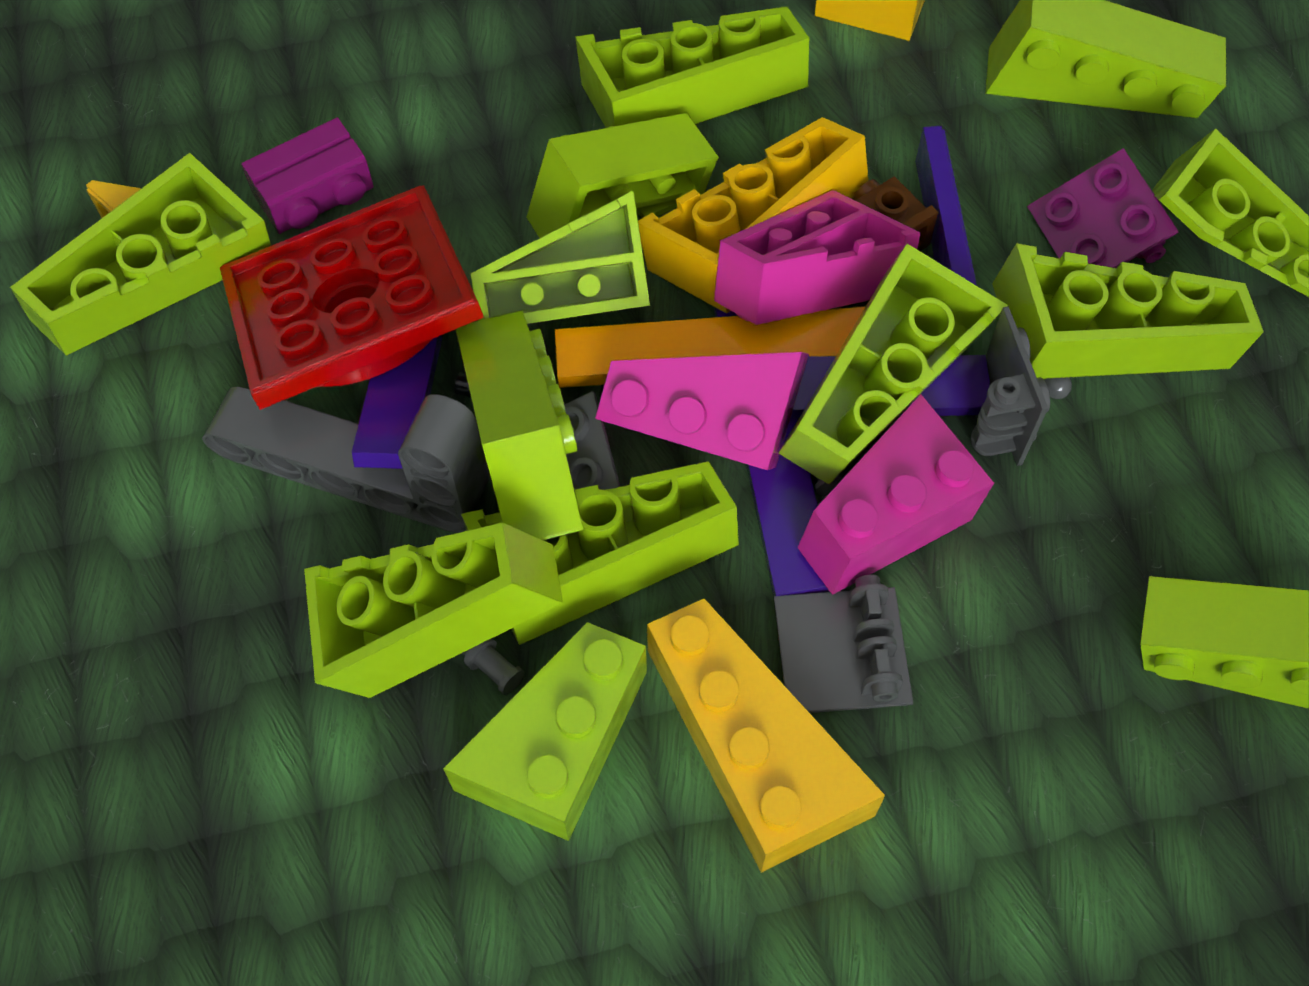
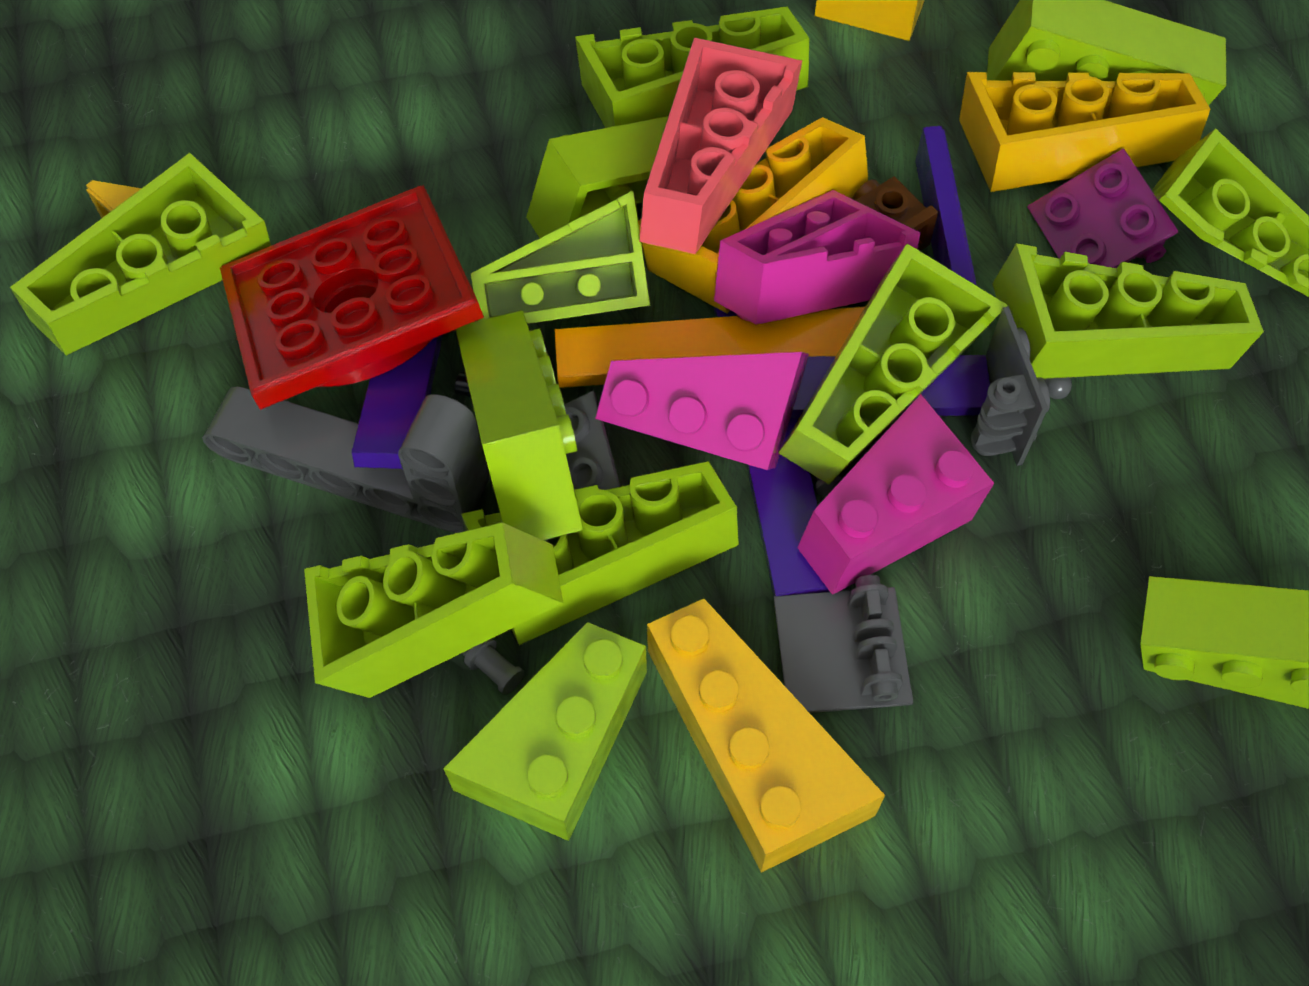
magenta brick [241,117,374,234] -> none
none -> coral wedge [639,37,802,254]
none -> yellow wedge [959,72,1211,192]

